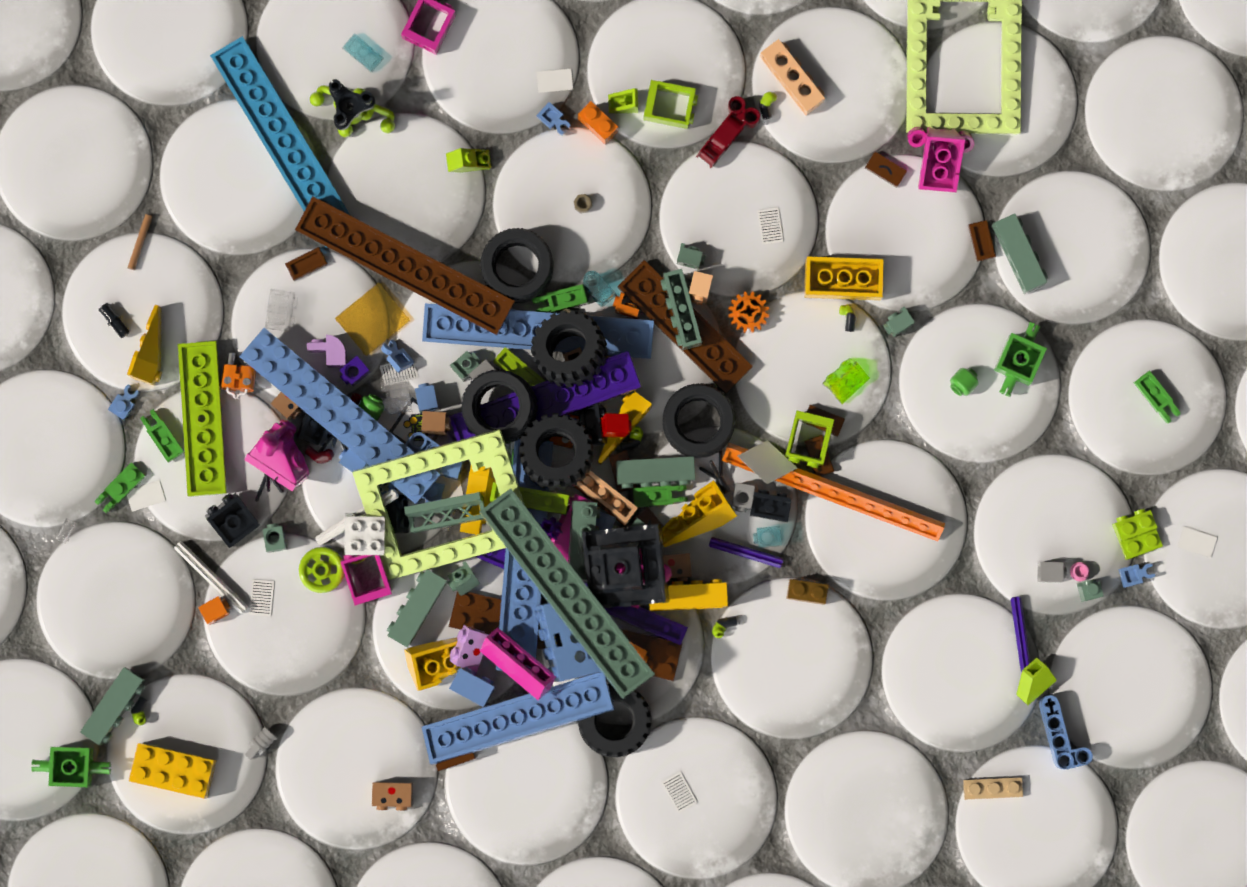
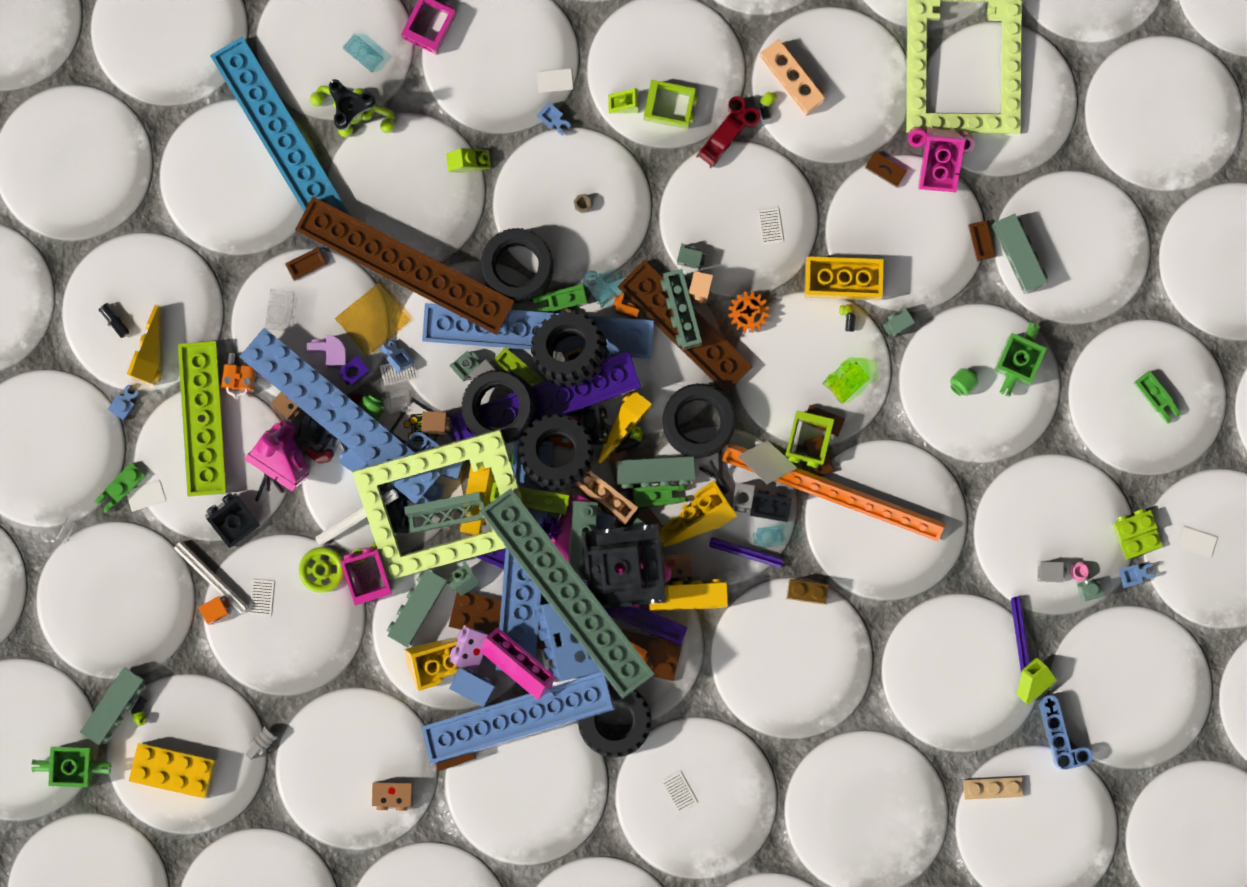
medium nougat bar [127,214,152,270] -> none
bright green hinge [140,409,184,463] -> none
sand green brick [263,523,287,553] -> none
white bracket [344,513,385,555] -> none
medium blue brick [415,383,439,414] -> none
orange brick [578,101,618,145] -> none
red brick [601,413,632,437] -> none
arm [712,616,737,638] -> none

